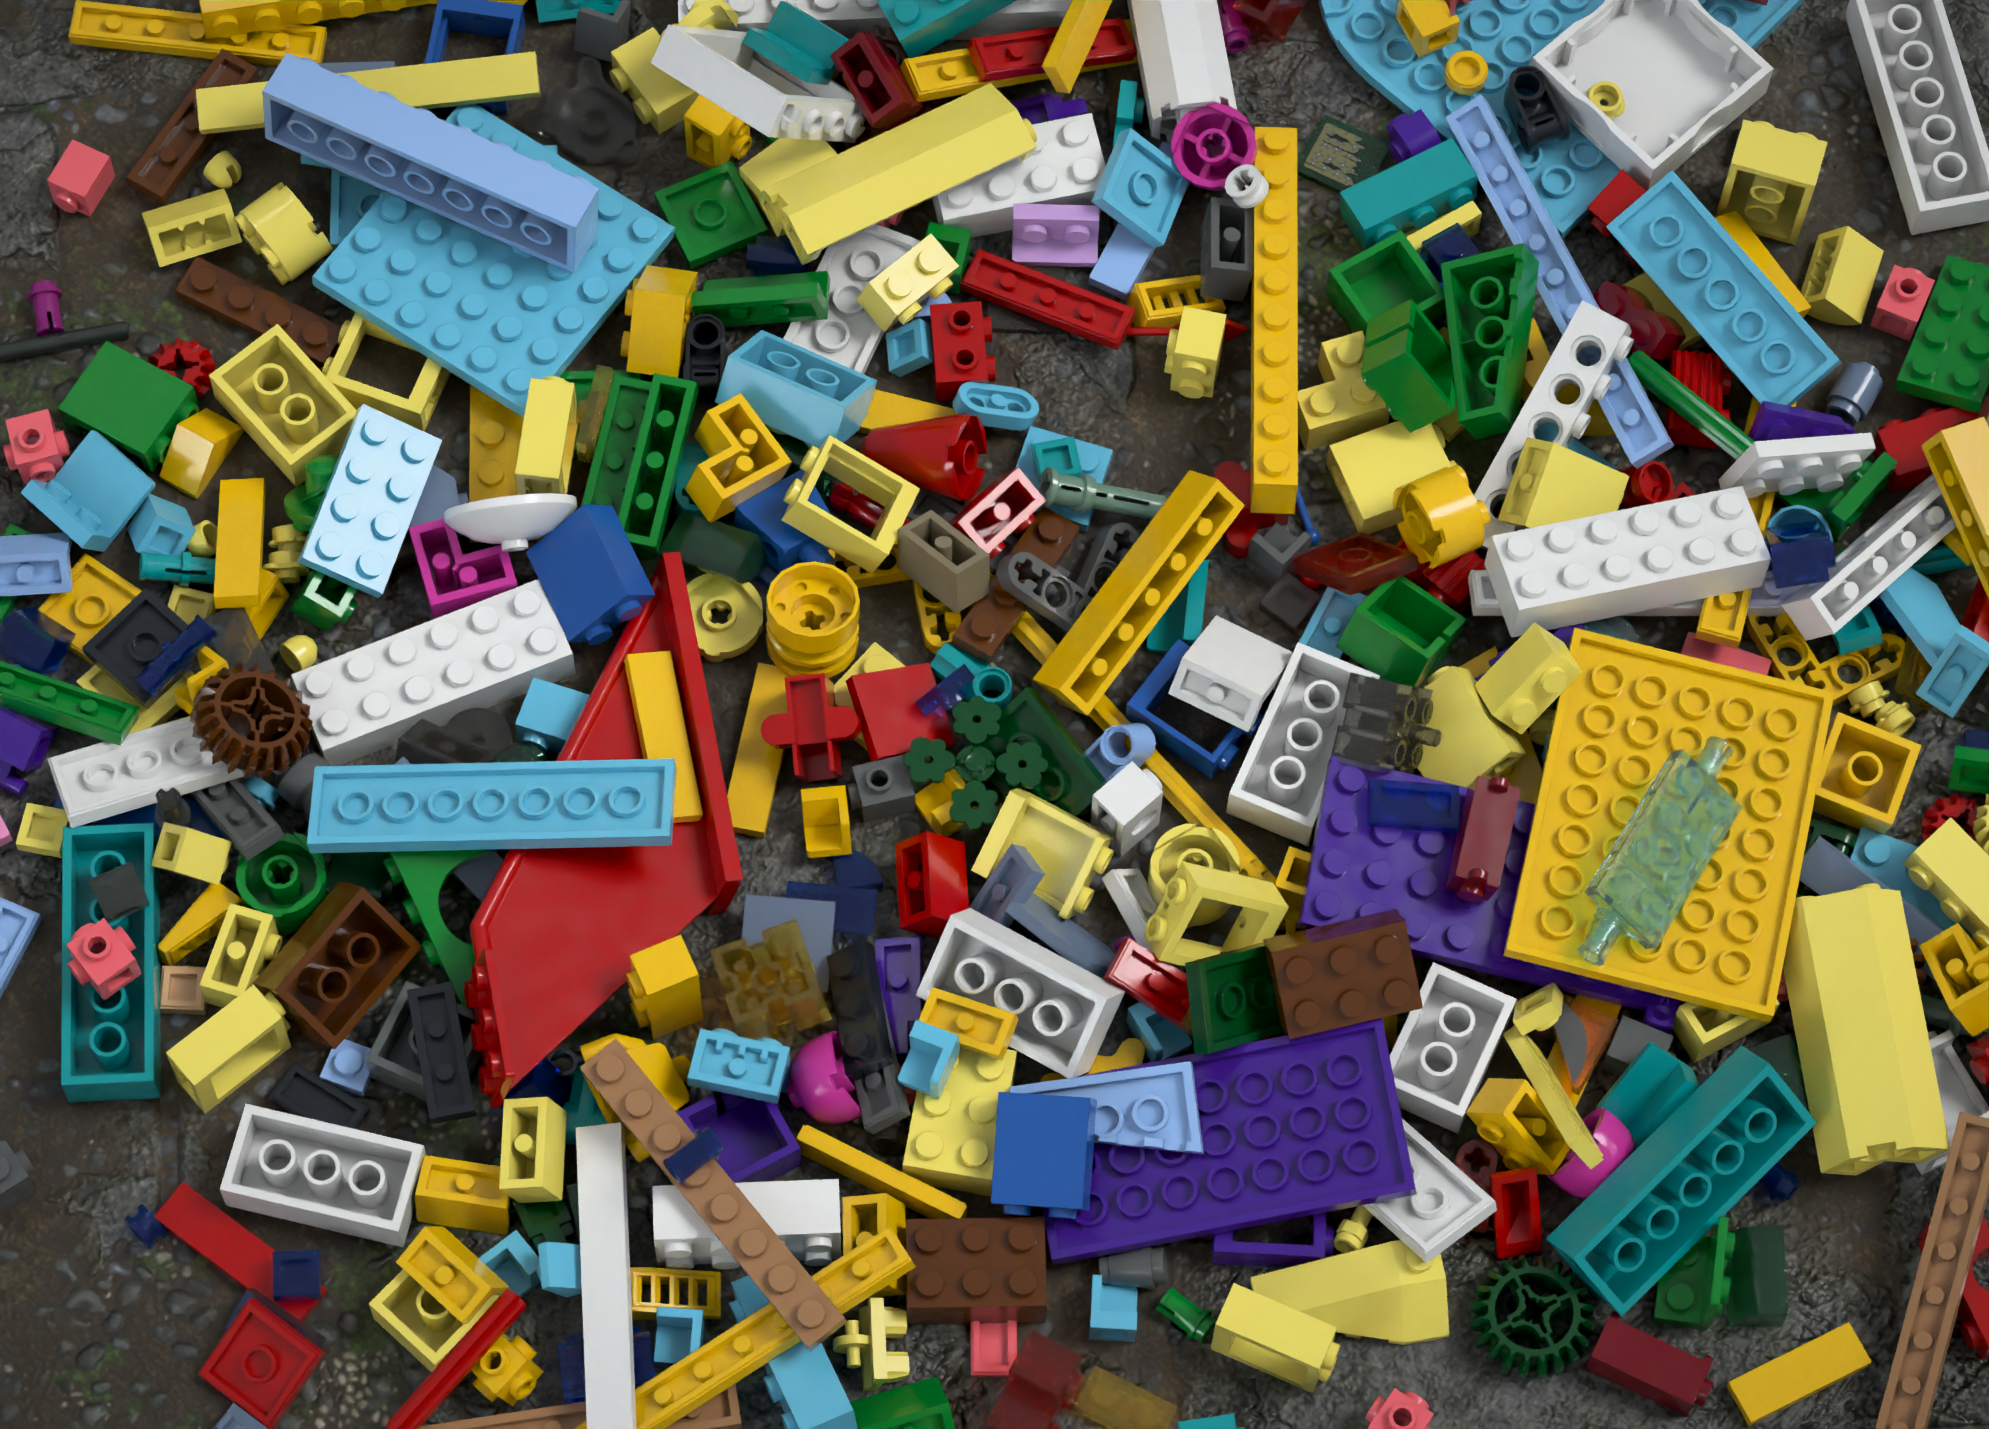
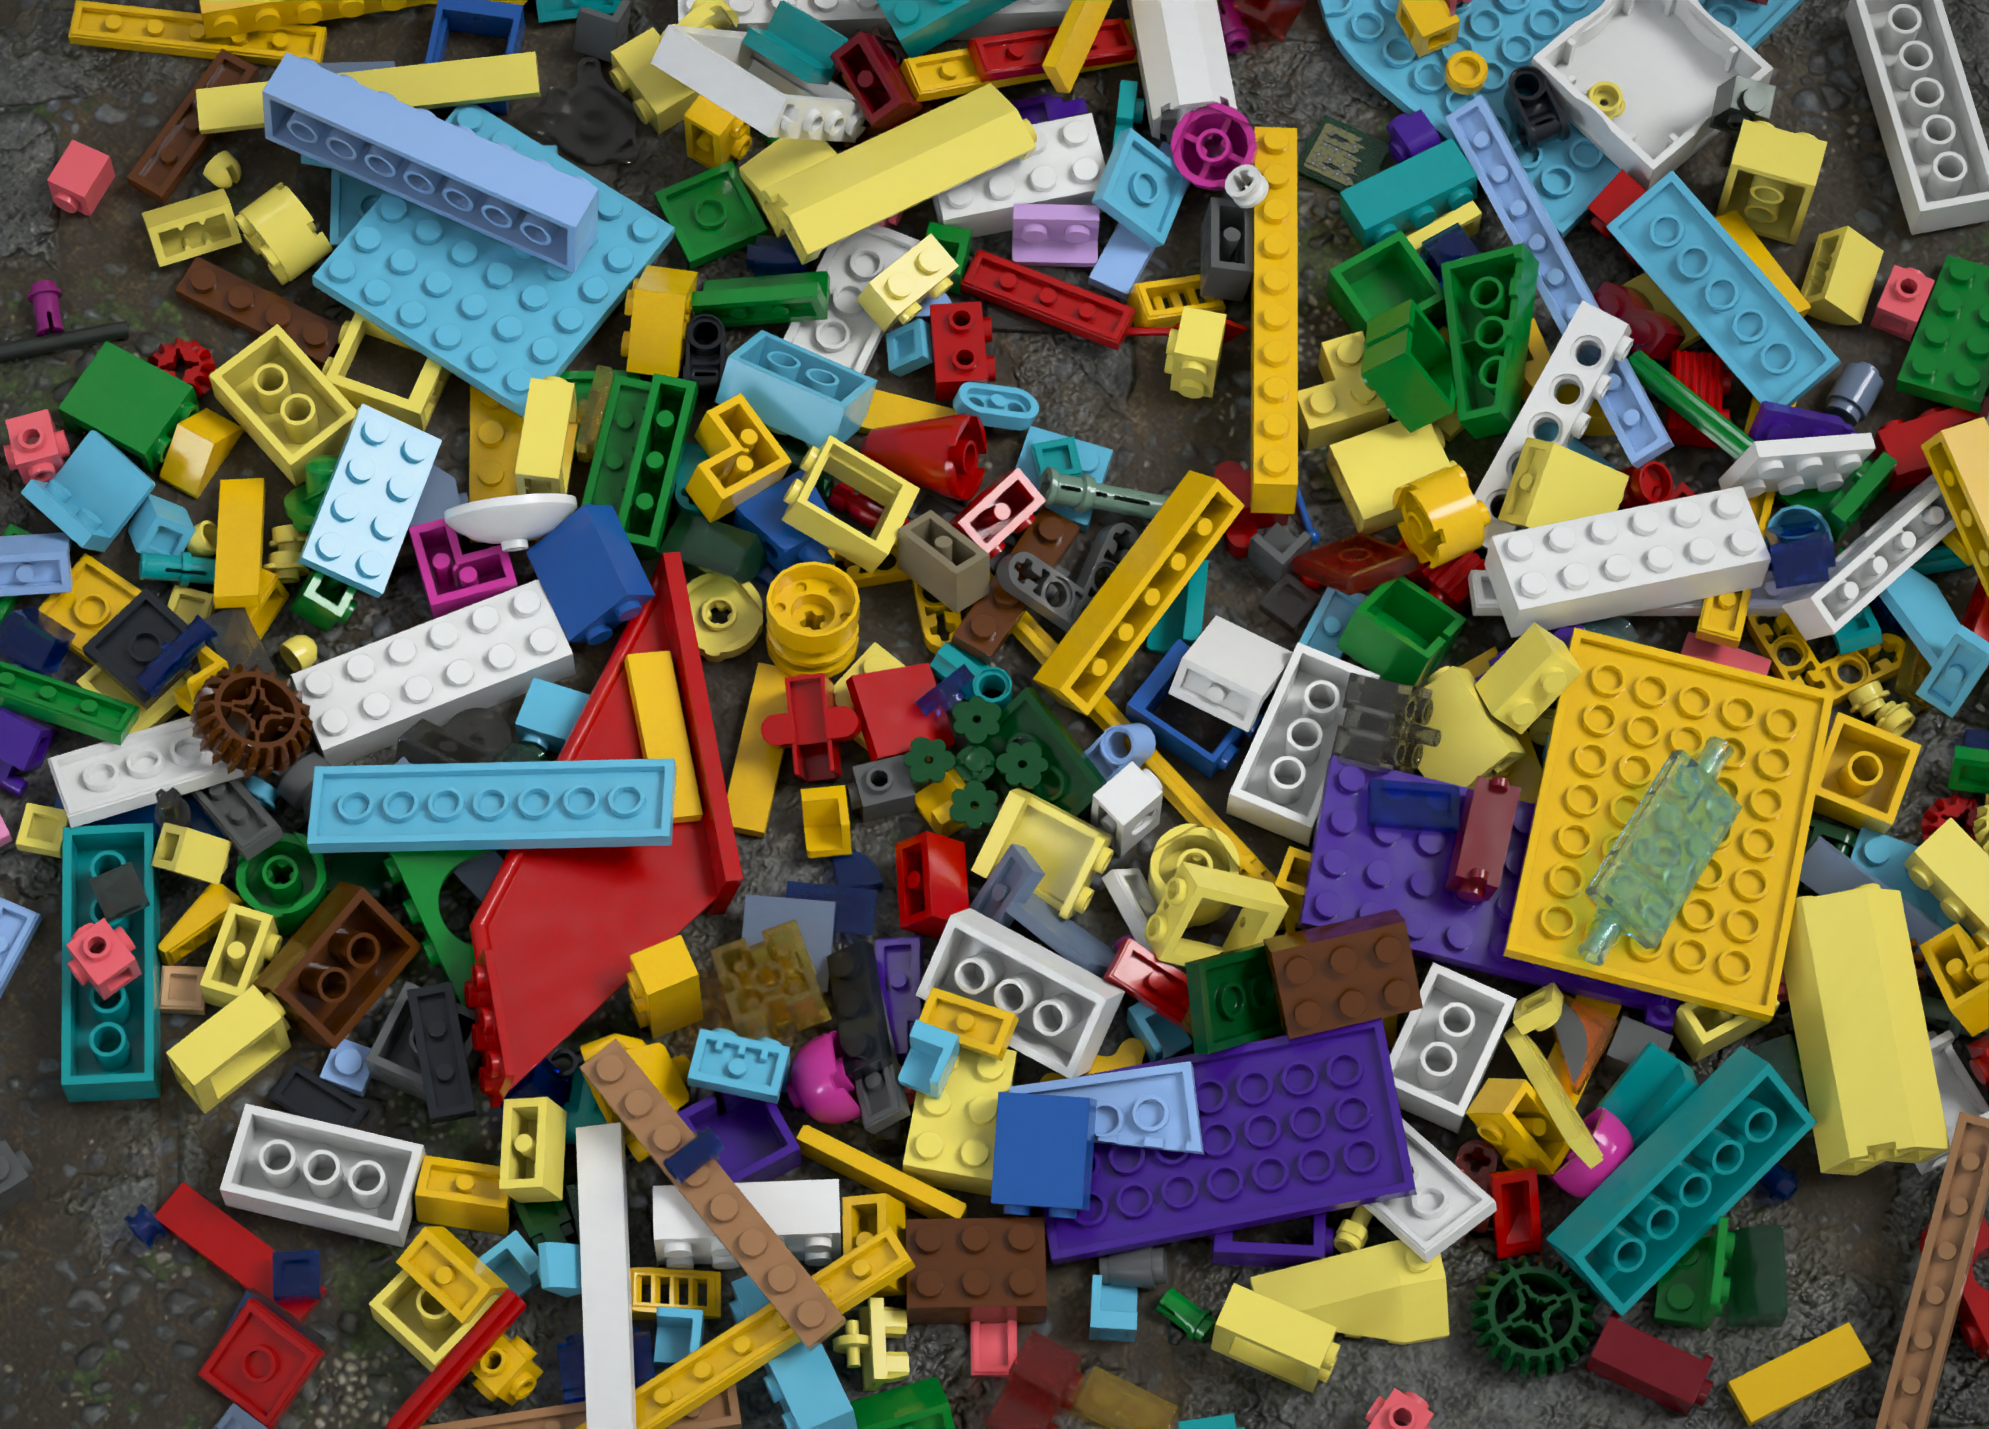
none -> pearl dark grey brick [1709,75,1776,136]

